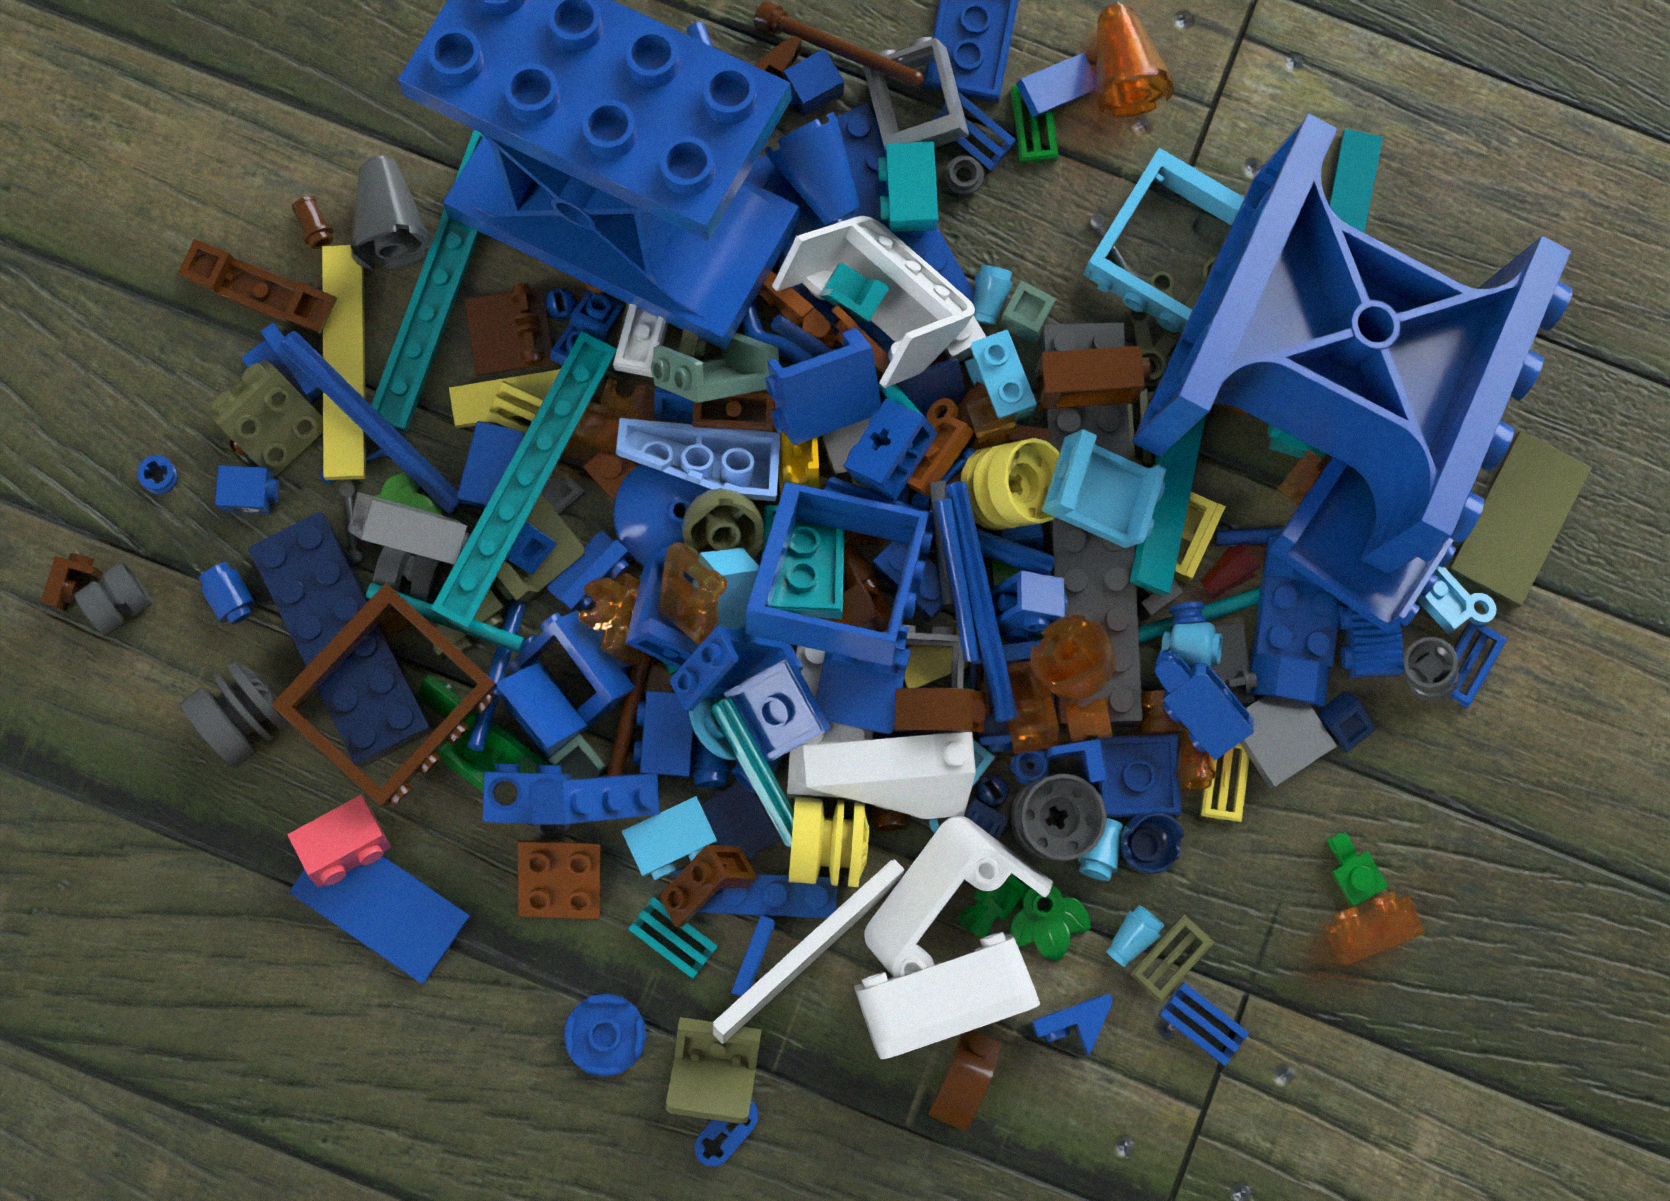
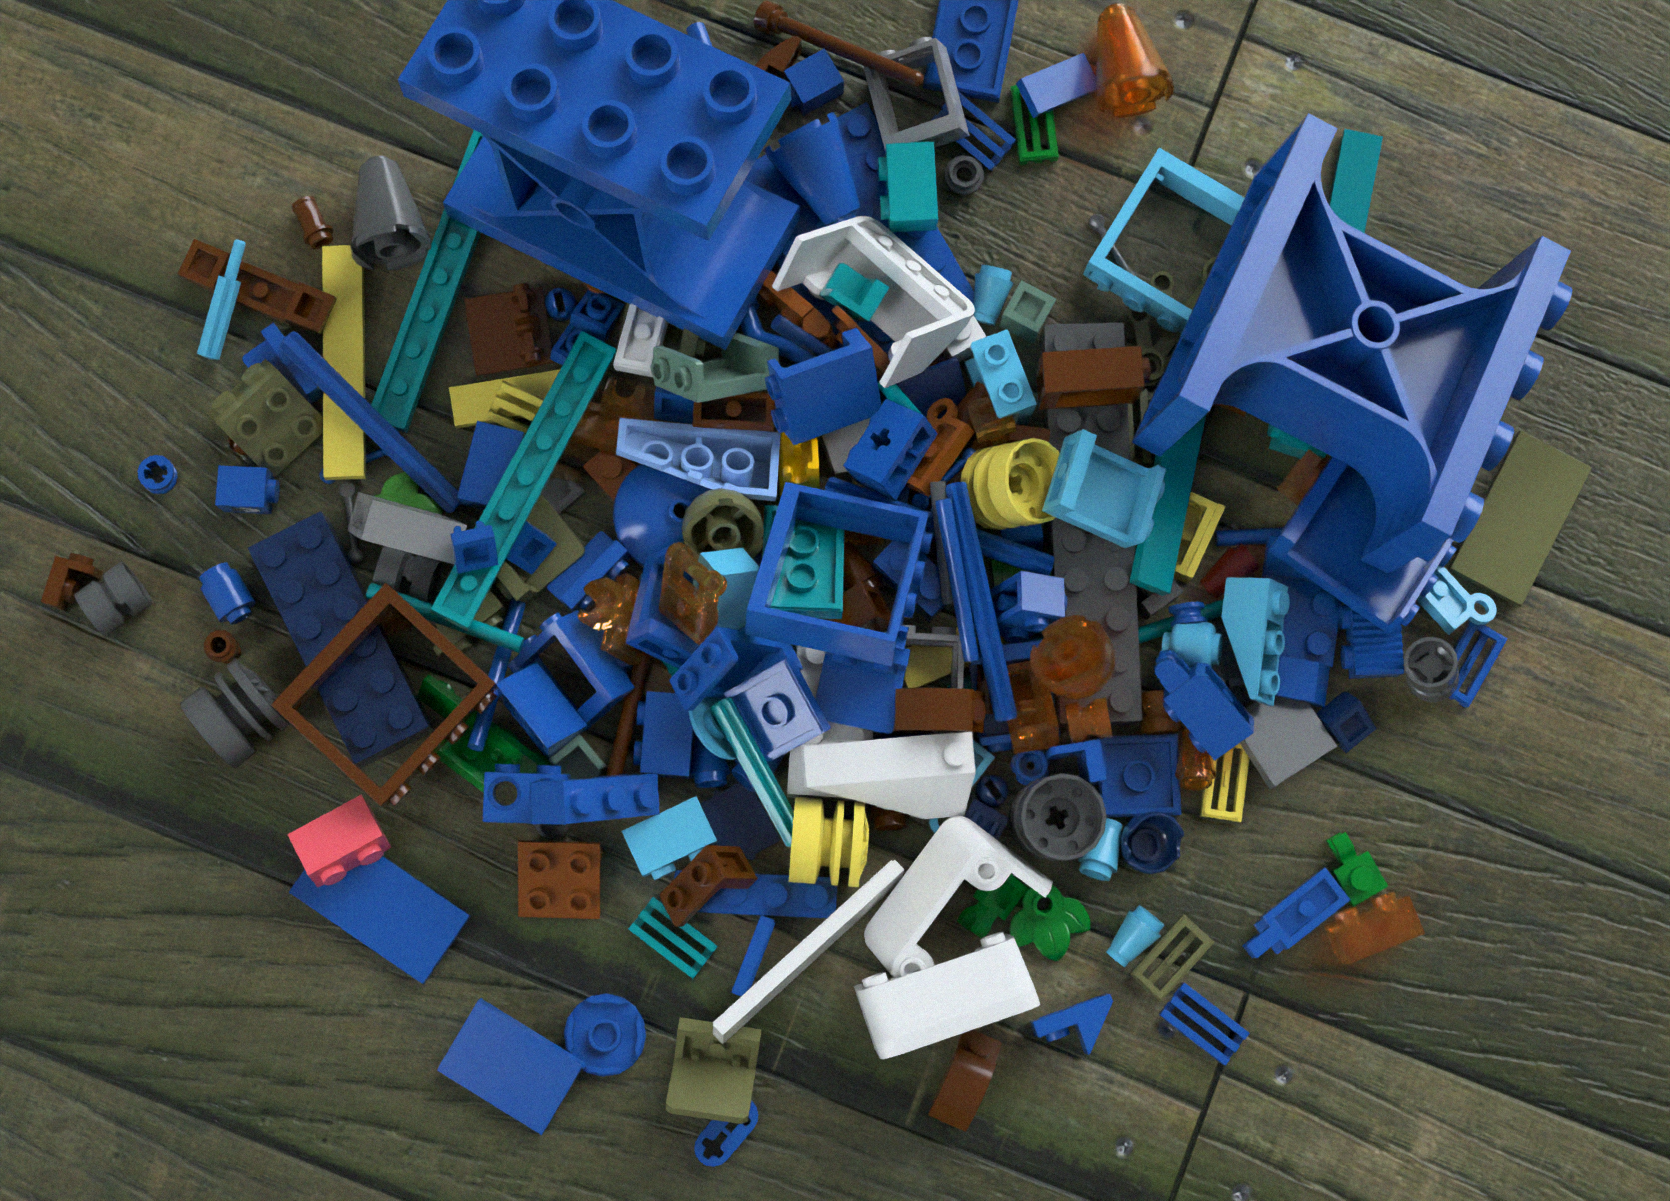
none -> medium azure axle [197,239,246,360]
none -> reddish brown pin [204,630,241,664]
none -> blue tile [437,998,585,1135]
none -> blue tile [450,521,499,574]
none -> medium azure slope [1221,577,1290,706]
none -> blue hinge [1242,867,1350,959]

